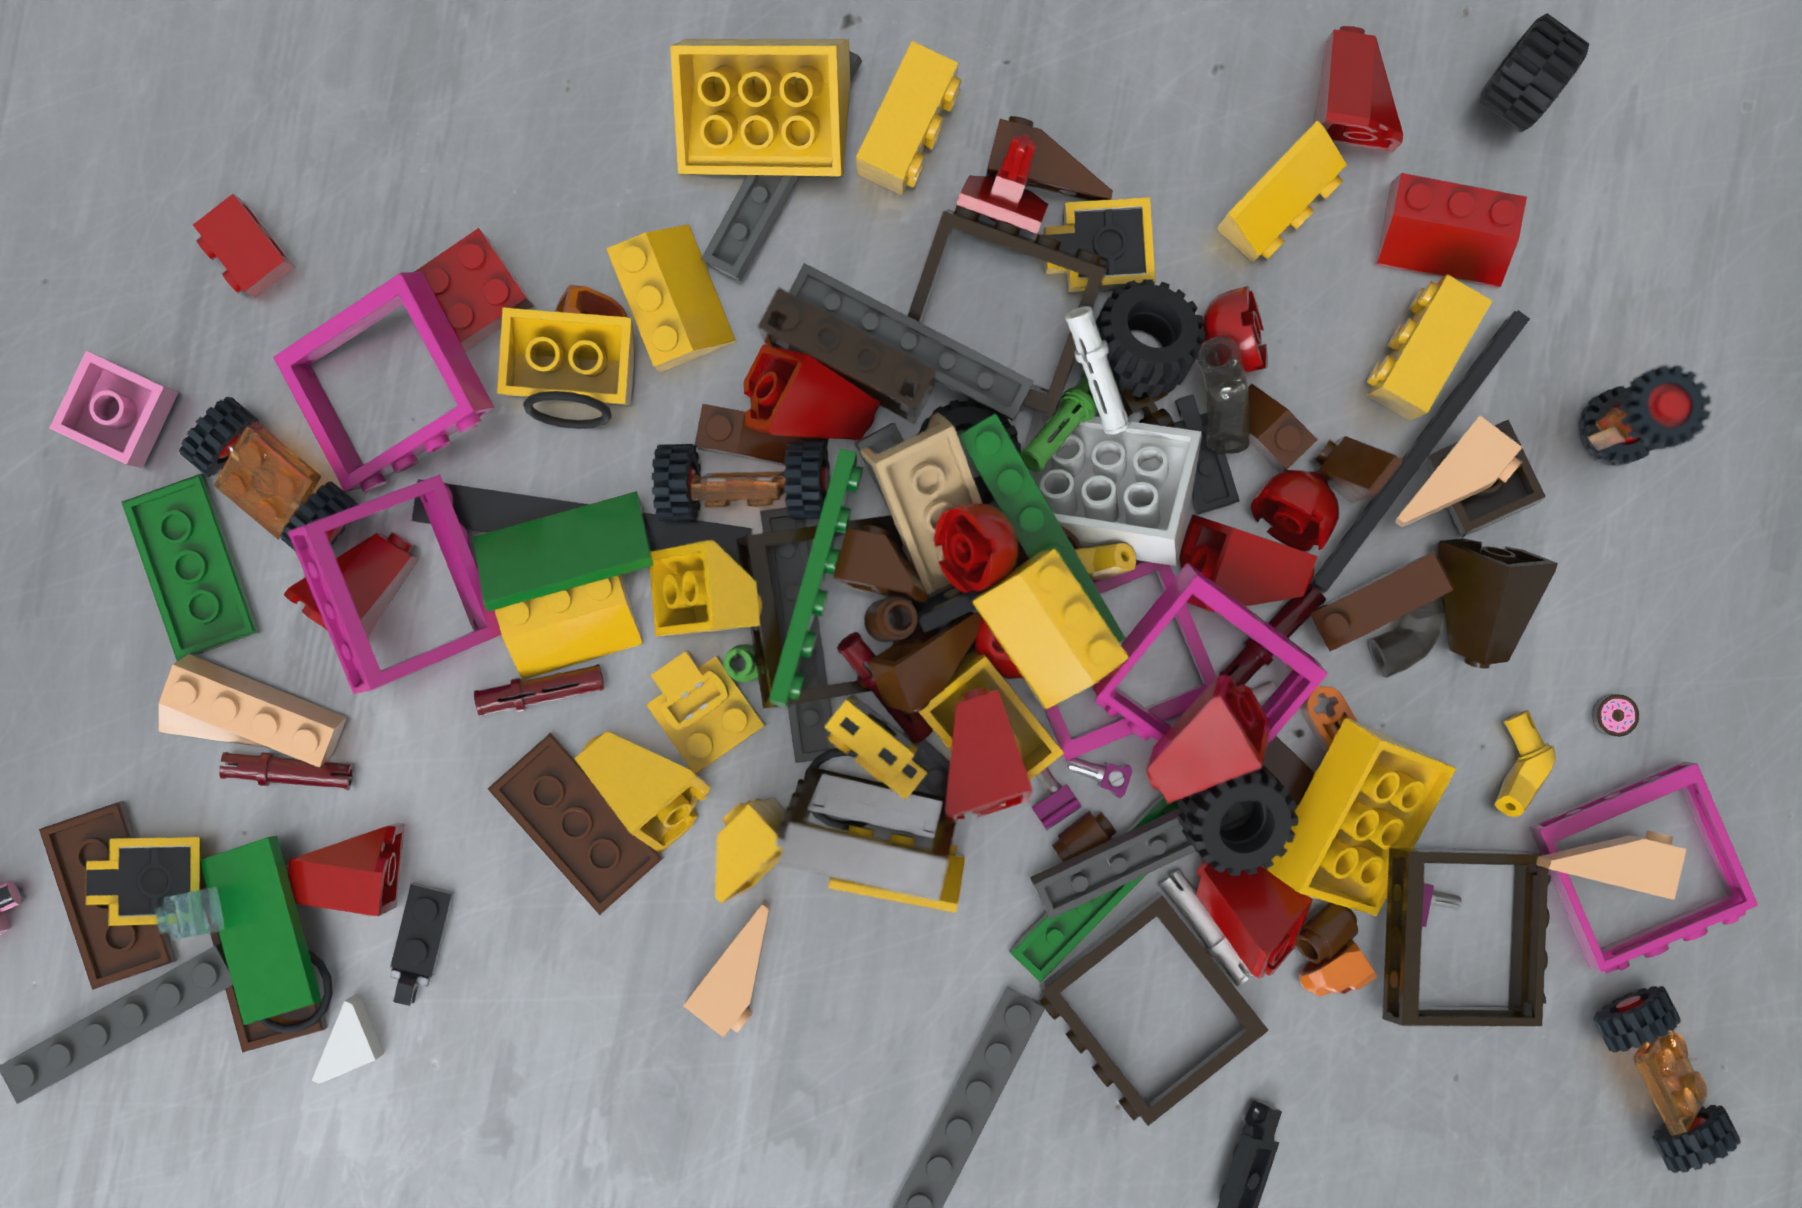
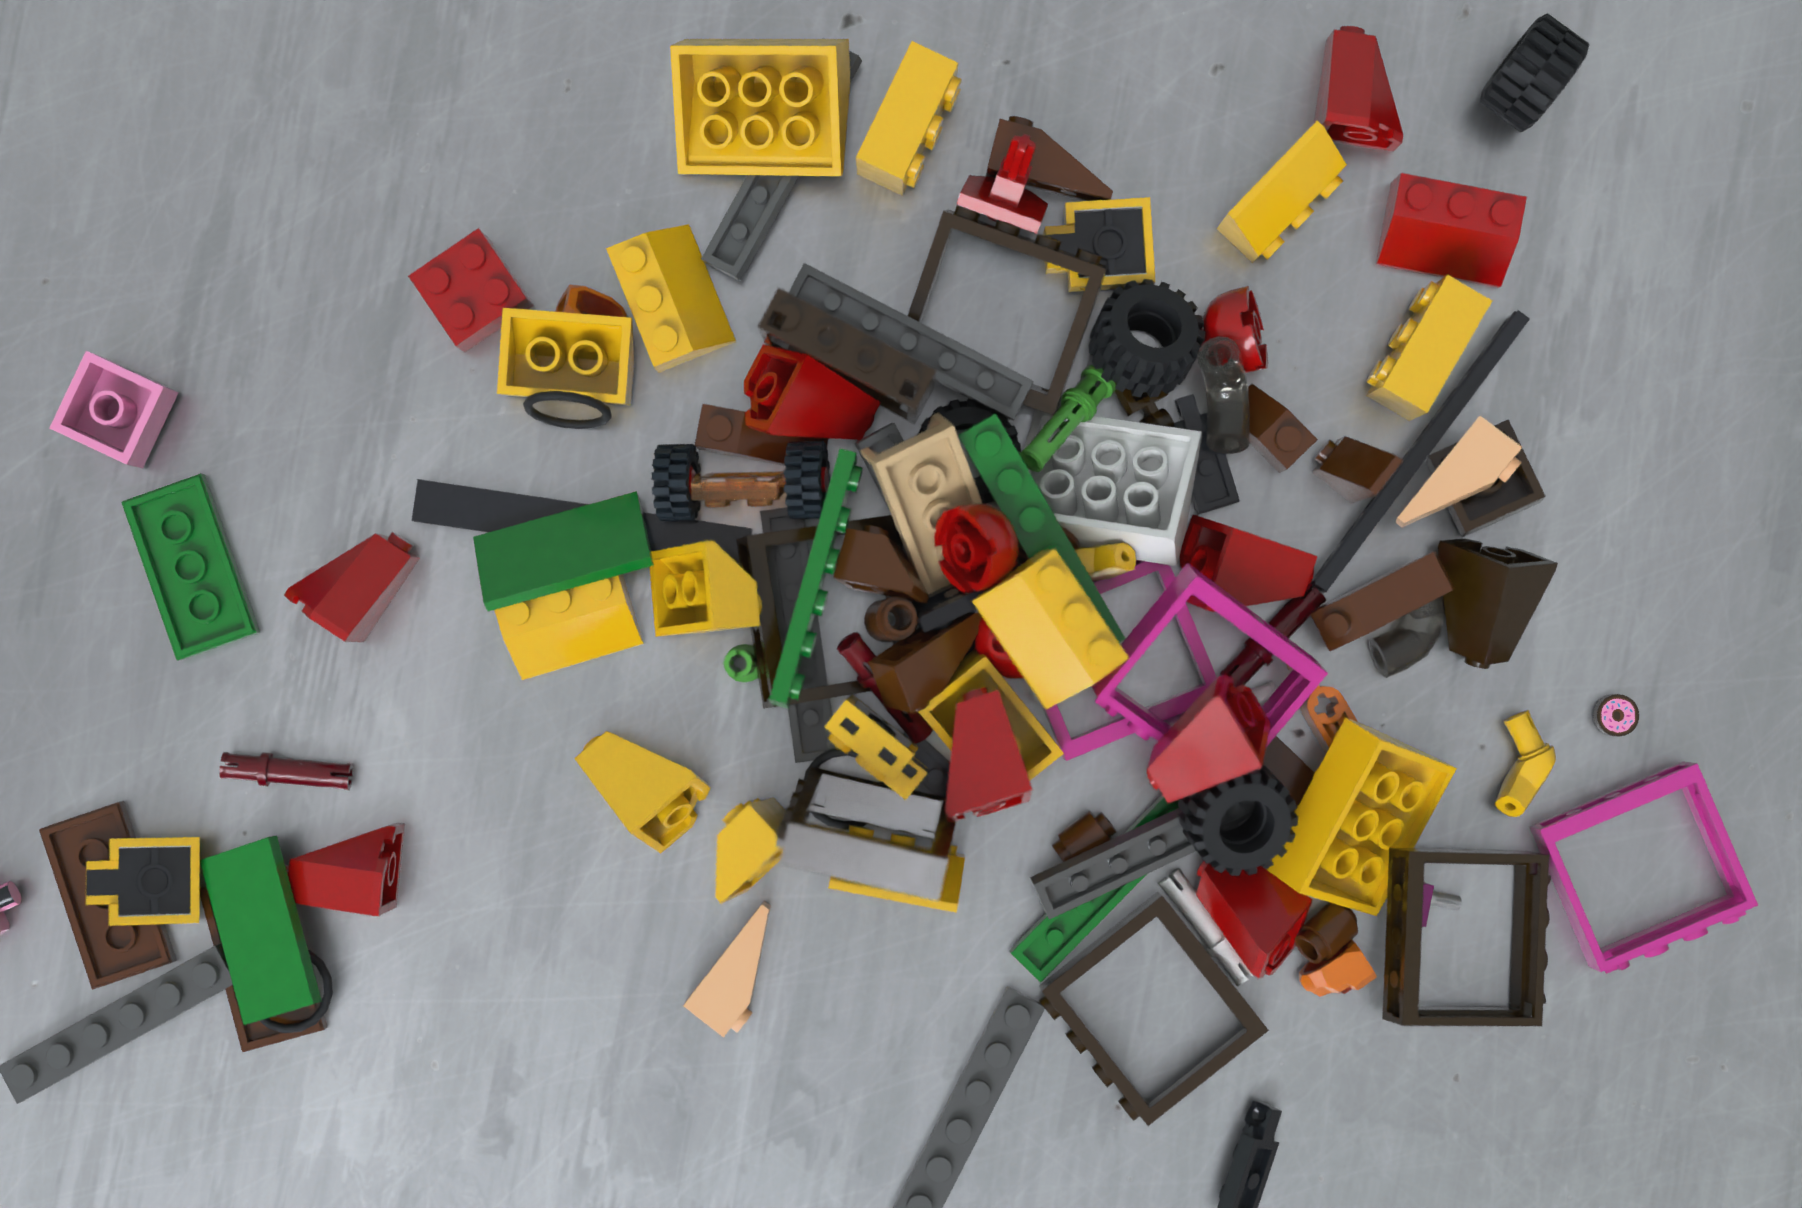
clear light blue brick [155,887,225,941] -> none
light nougat wedge [159,654,347,768] -> none
plate [179,396,359,552] -> none
red brick [193,194,295,298] -> none
dark pink window [273,272,495,493] -> none
dark pink window [288,475,502,694] -> none
white slope [312,995,384,1084] -> none
black hinge [390,883,454,1006] -> none
dark red pin [474,664,605,717] -> none
reddish brown tile [488,732,664,915] -> none
yellow piece [646,651,766,774] -> none
magenta piece [1032,767,1082,830] -> none
white pin [1065,306,1131,435] -> none
piece [1068,758,1133,798] -> none
red cylinder [1251,470,1339,551] -> none
light nougat slope [1536,831,1687,900] -> none
black plate [1579,365,1711,466] -> none
plate [1593,986,1741,1173] -> none

